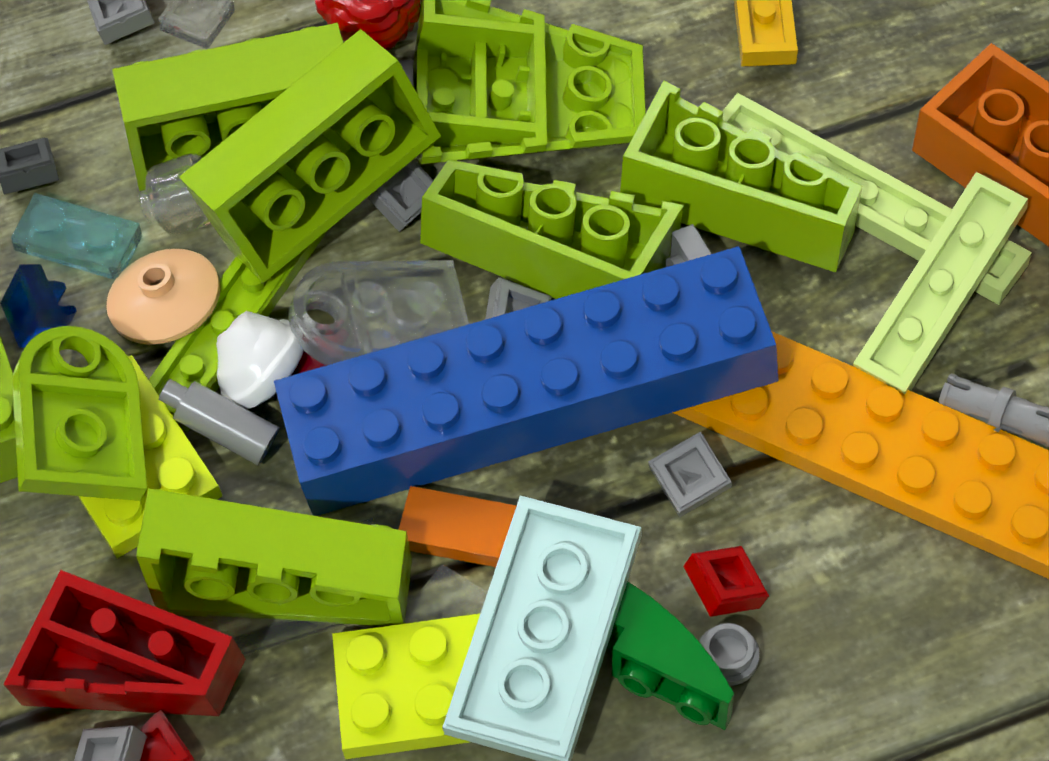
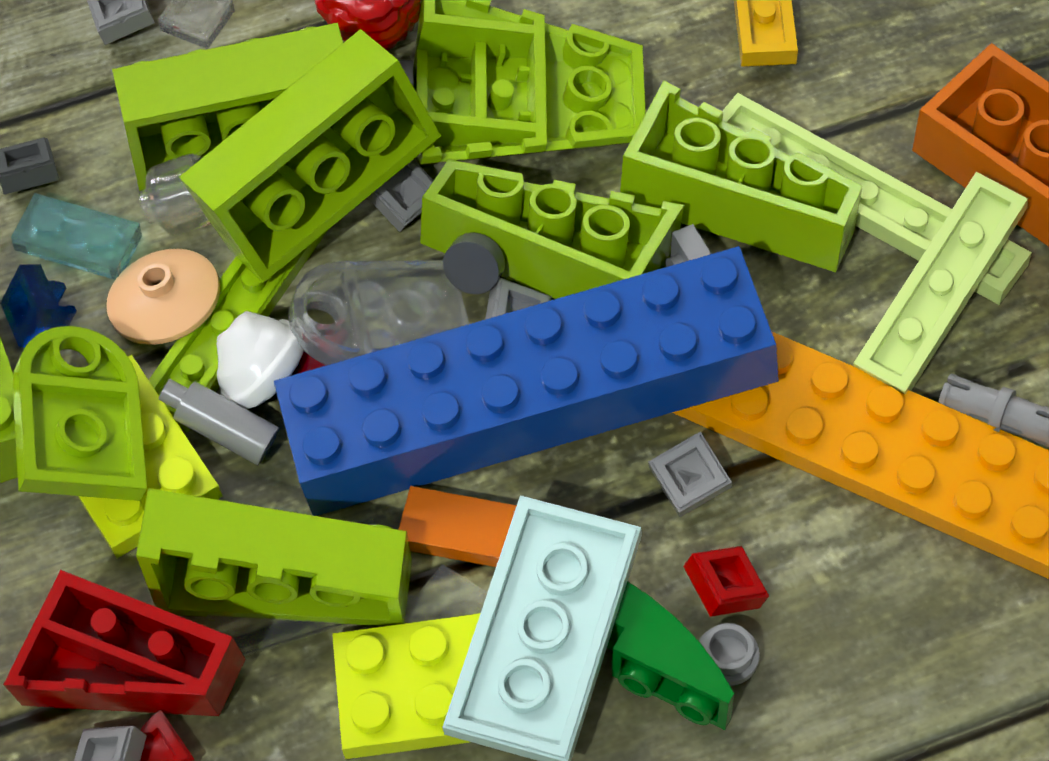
none -> dark grey tile [443,233,505,294]

